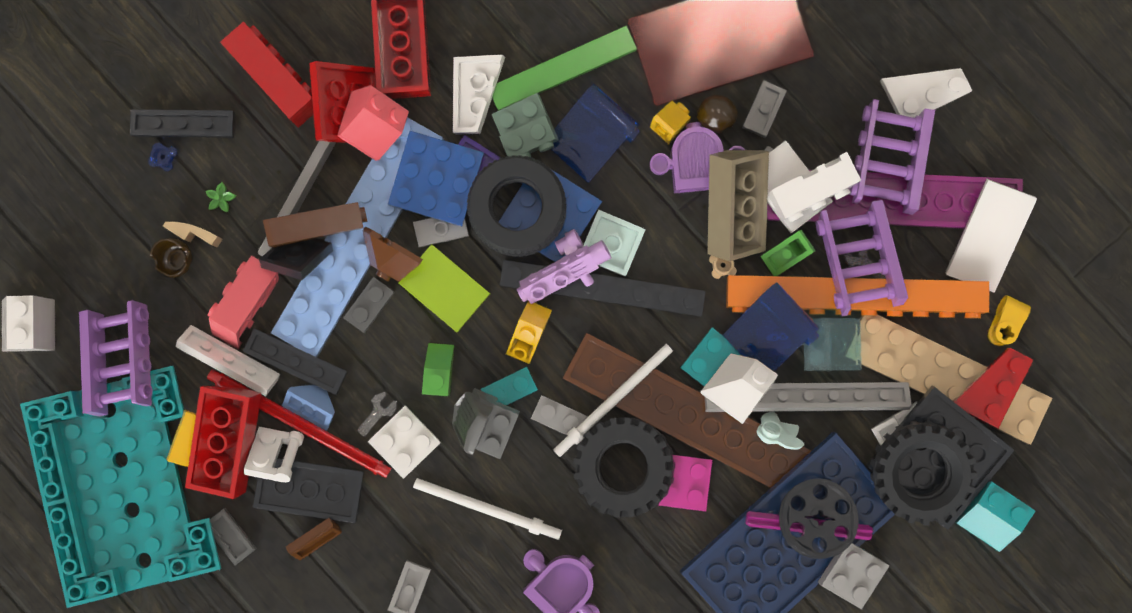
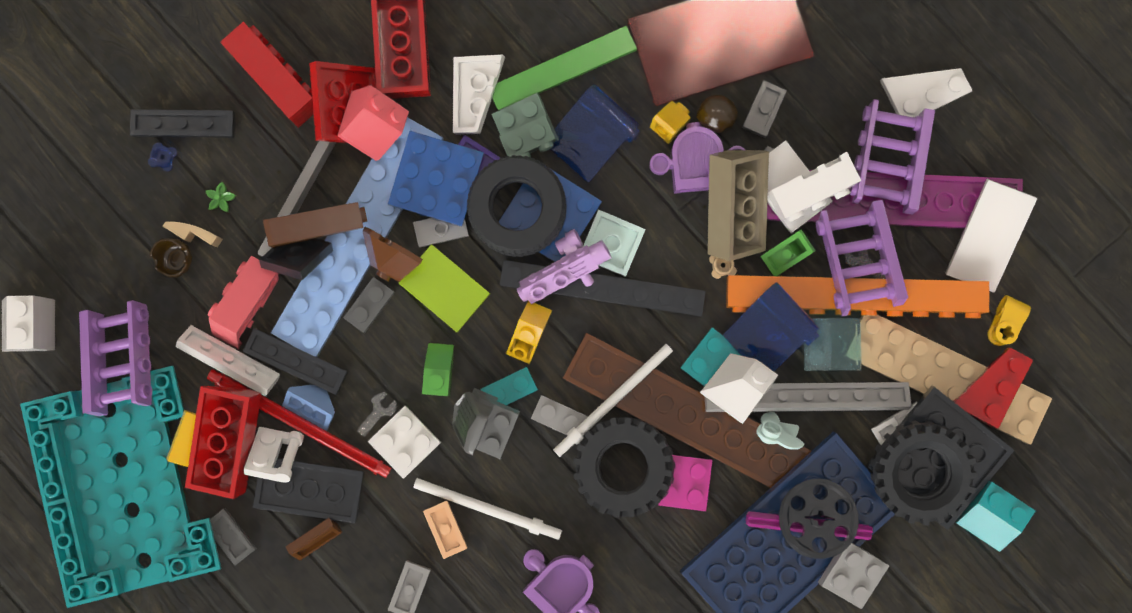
none -> light nougat plate [423,500,468,559]

